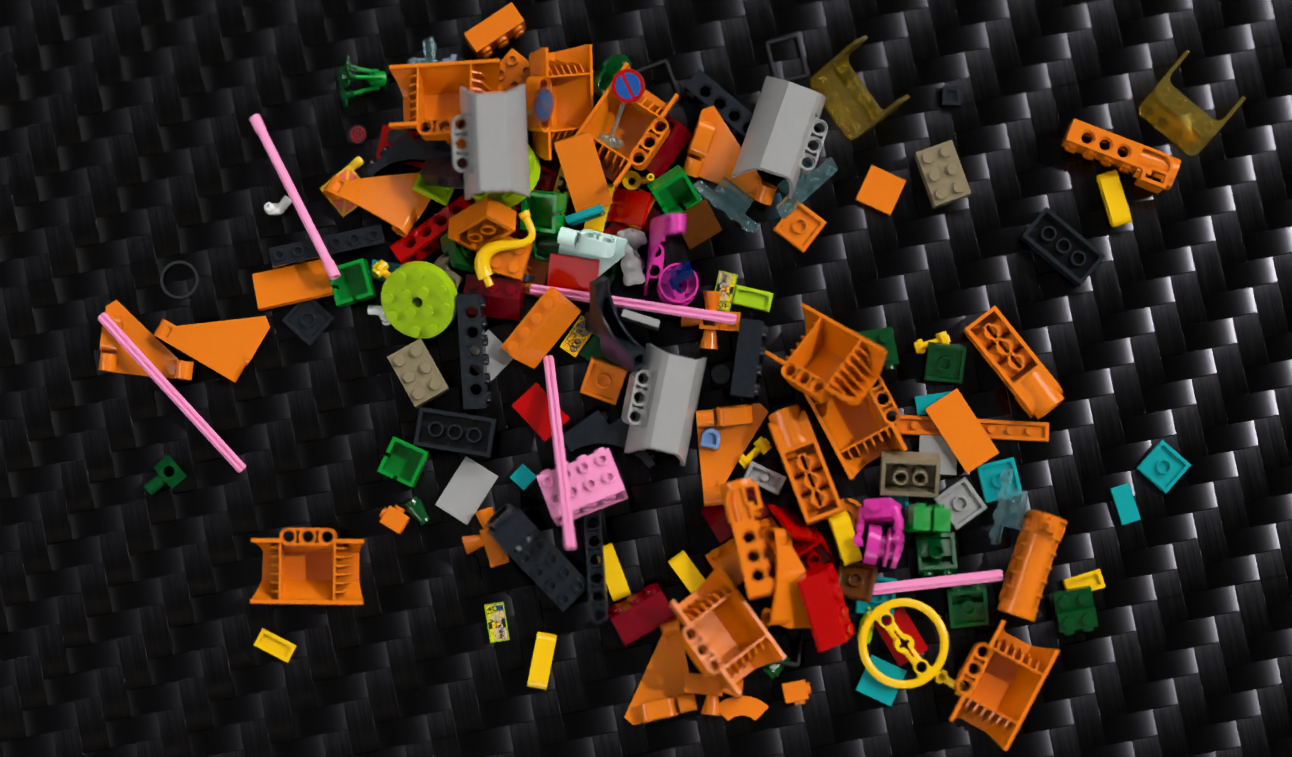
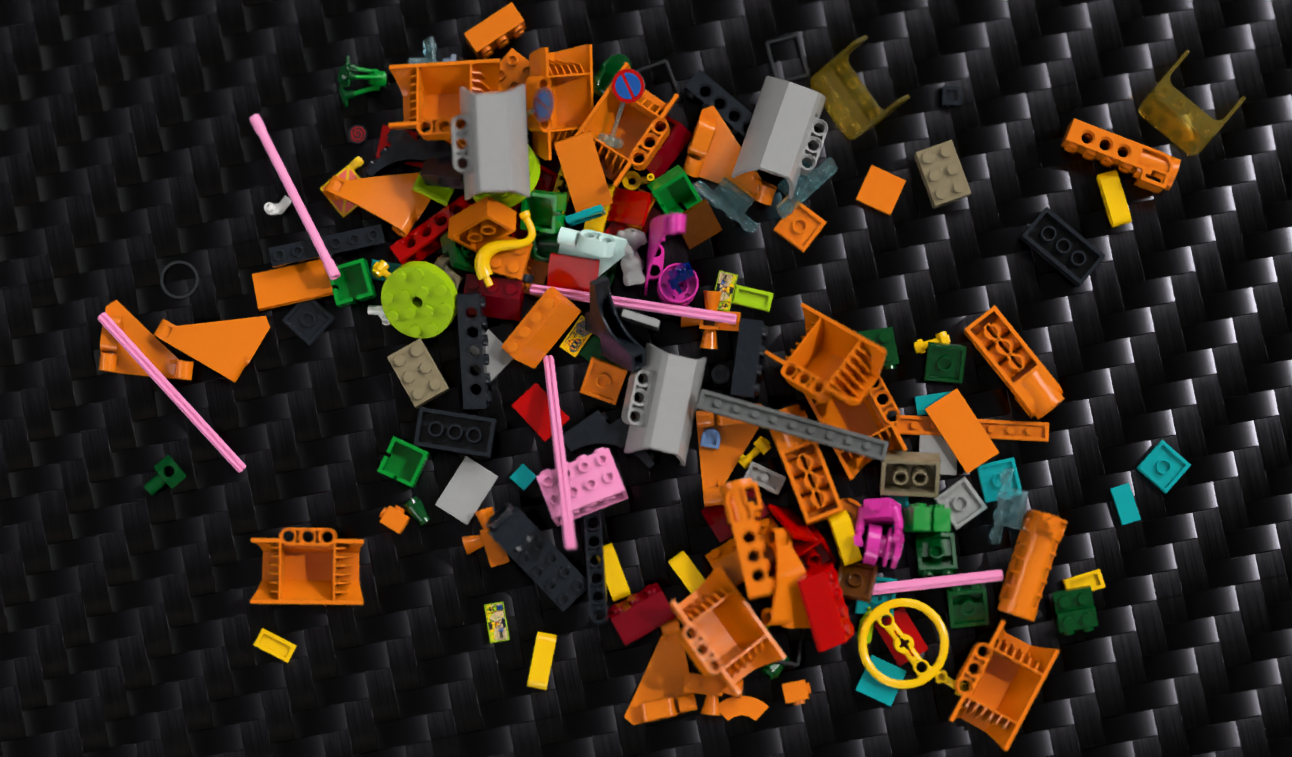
none -> dark grey plate [696,389,889,462]

